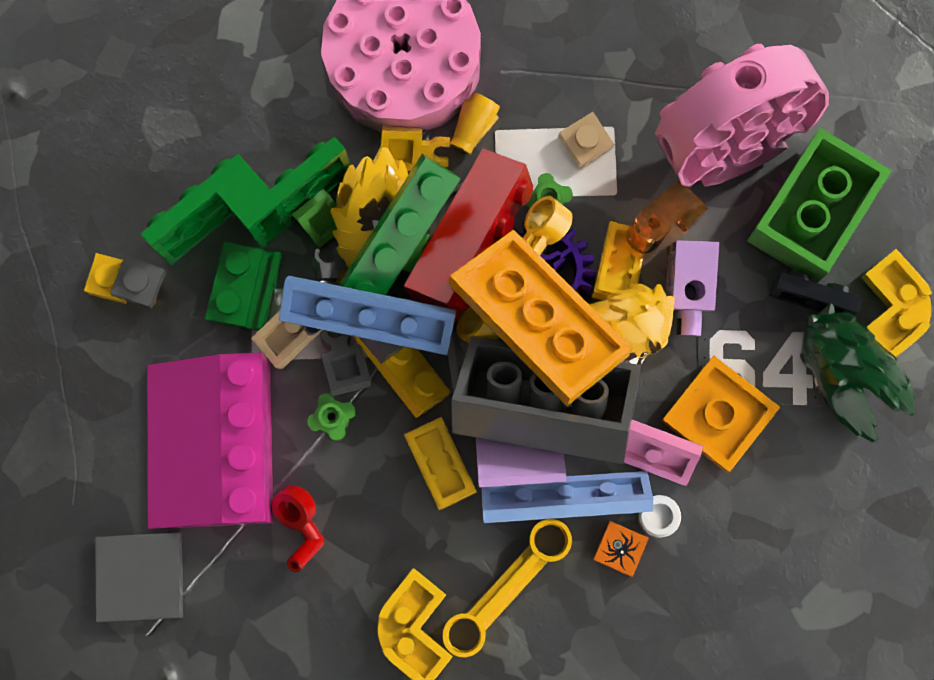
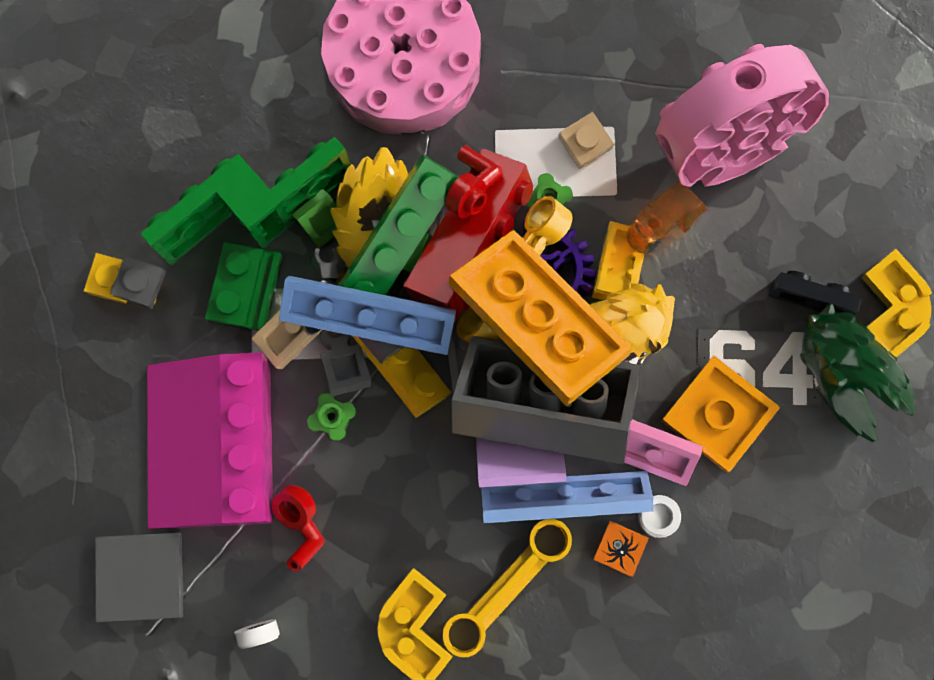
yellow plate [381,126,450,171] -> none
yellow plate [404,417,477,511] -> none
yellow cone [450,92,500,155] -> none
lavender torso [666,240,719,336] -> none
bright green brick [747,128,892,283] -> none
none -> white tile [234,619,280,649]
none -> red plate [445,145,502,218]

